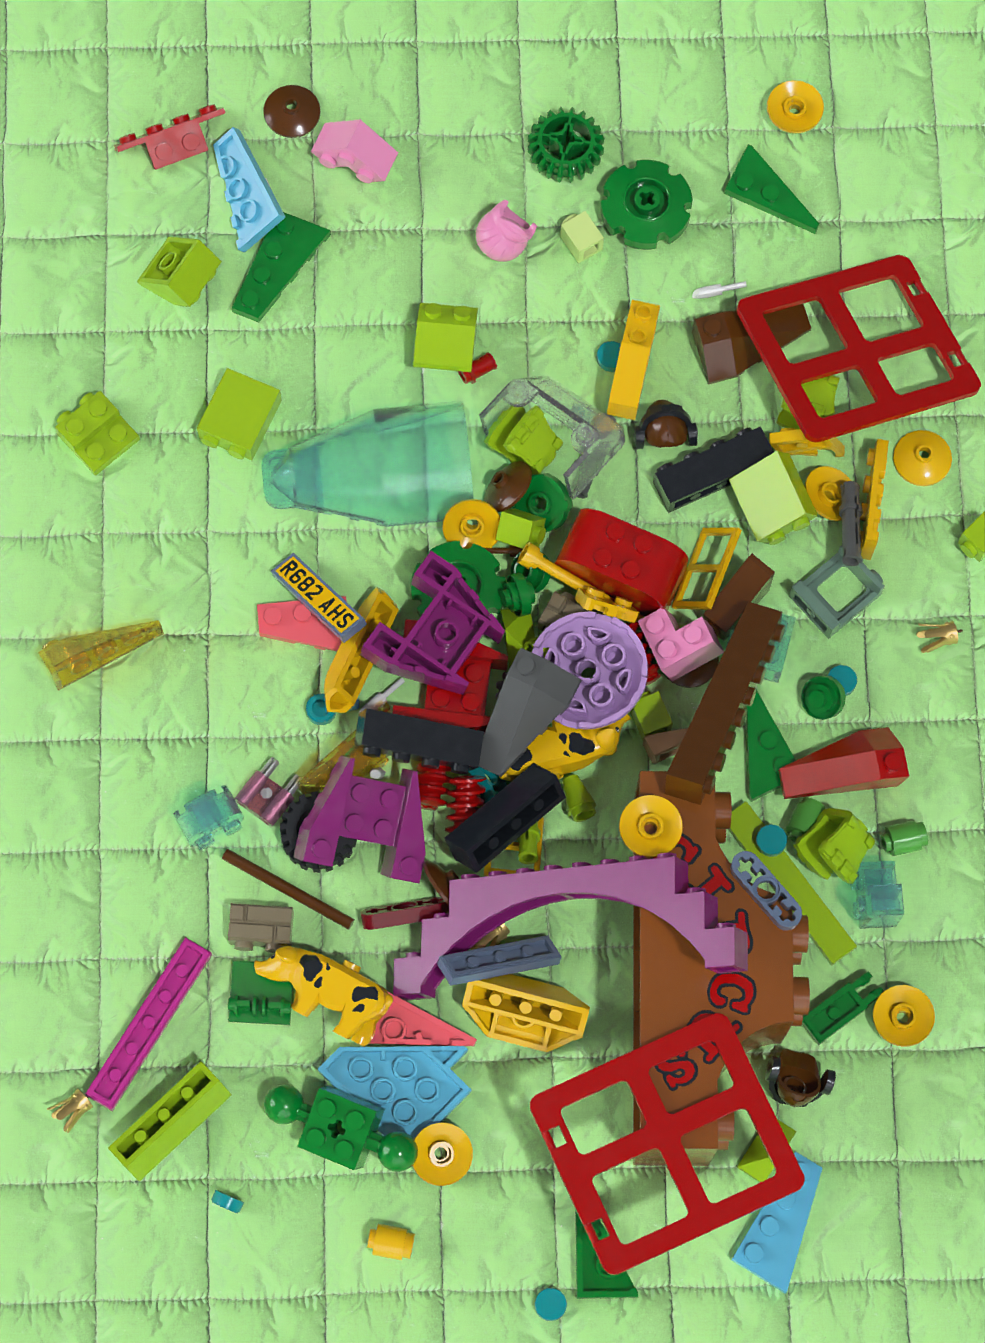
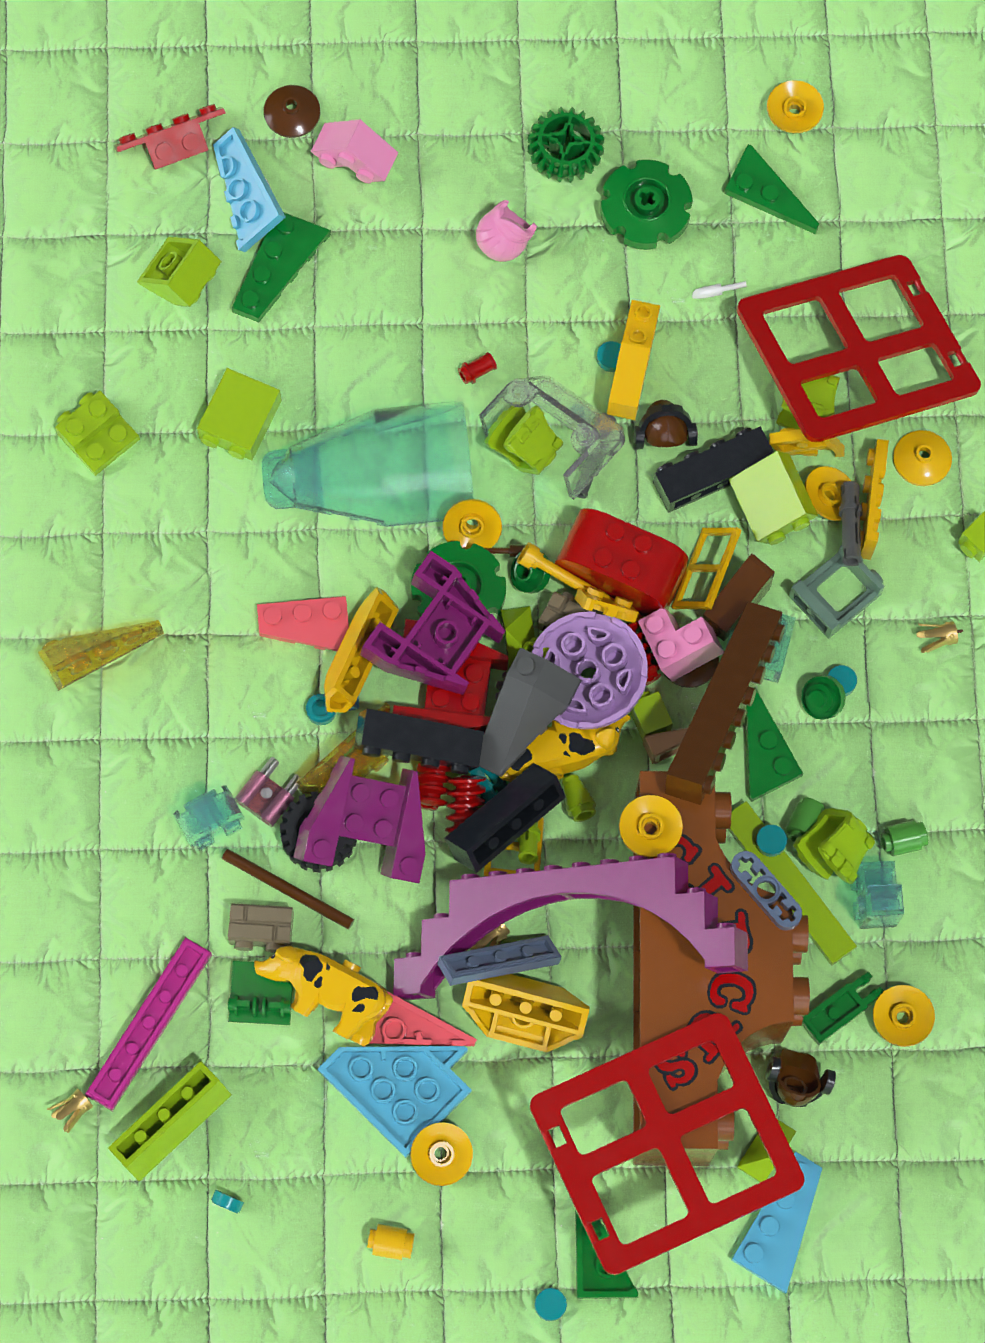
green brick [264,1084,418,1172] -> none
tile [271,553,367,643] -> none
white piece [359,677,405,712] -> none
dark red beam [361,897,449,930] -> none
white piece [370,767,386,780] -> none
lime slope [413,303,478,372] -> none
reddish brown dish [423,860,460,905] -> none
reddish brown dish [484,461,532,512] -> none
lime brick [495,508,546,549] -> none
green plate [500,572,535,617] -> none
green plate [513,473,573,532] -> none
yellowish green brick [560,211,604,264] -> none
reddish brown wedge [692,304,811,385] -> none
red wedge [778,727,909,799] -> none

